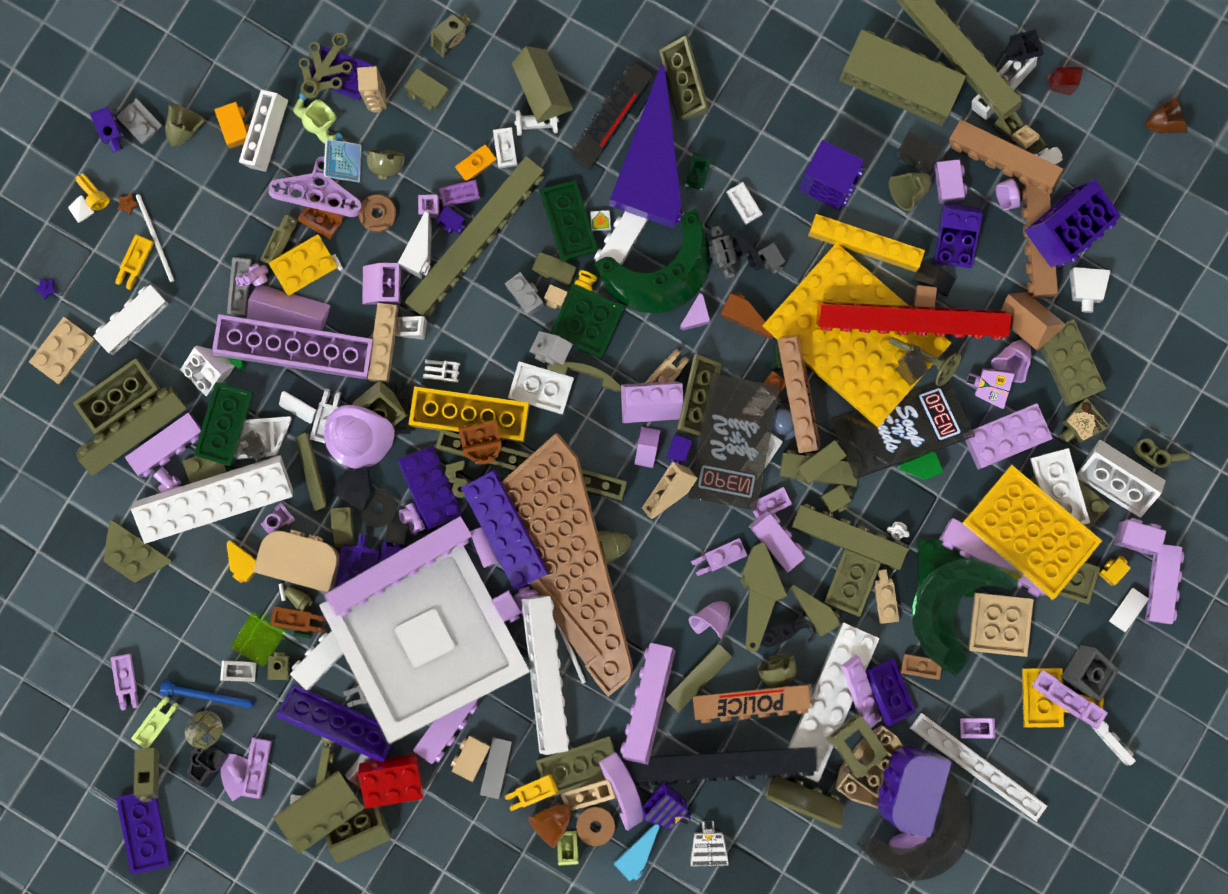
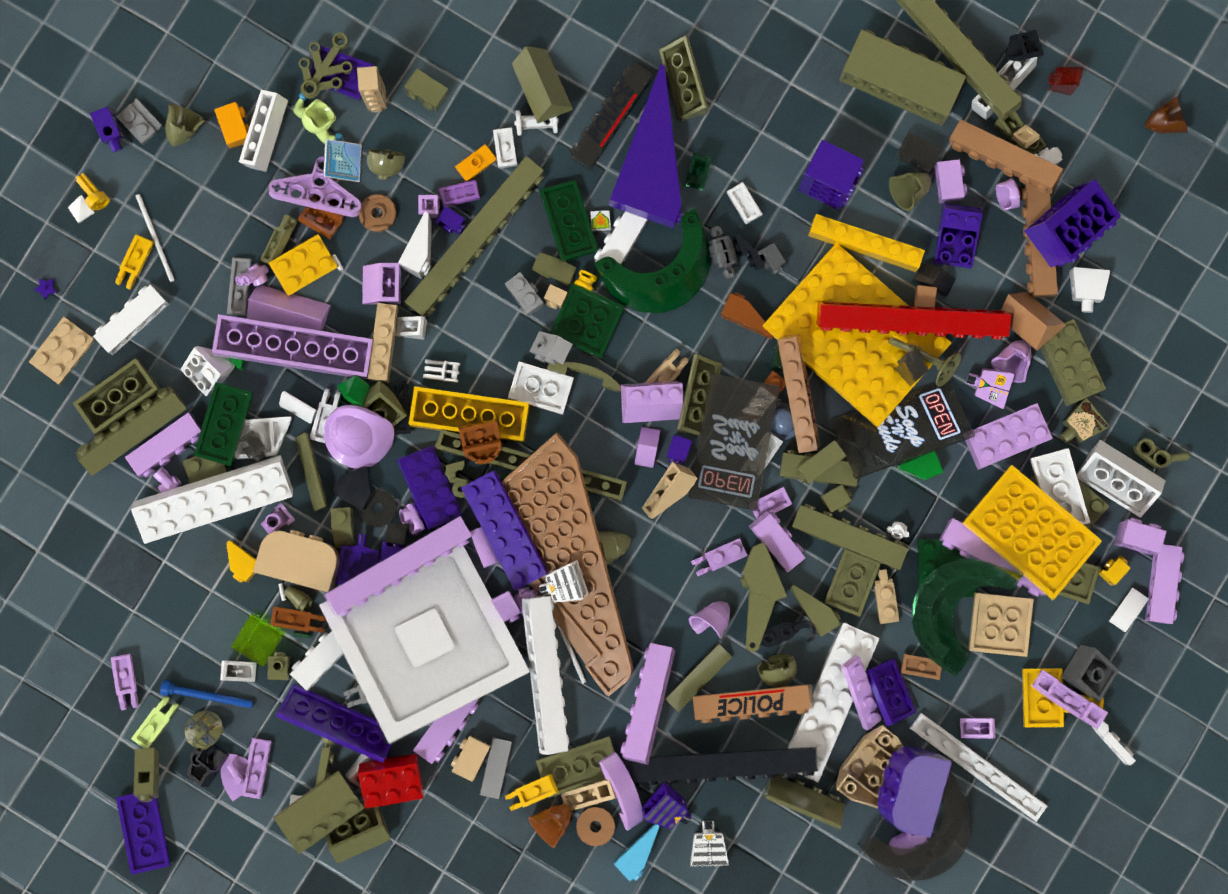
olive wing [103,520,173,583] -> none
dark orange piece [117,193,139,215] -> none
olive torso [430,14,471,58] -> none
yellowish green slope [557,831,579,865] -> none
lavender slope [680,293,710,330] -> none
olive panel [826,714,888,778] -> none
none -> green slope [337,375,370,407]
none -> white torso [539,560,589,602]

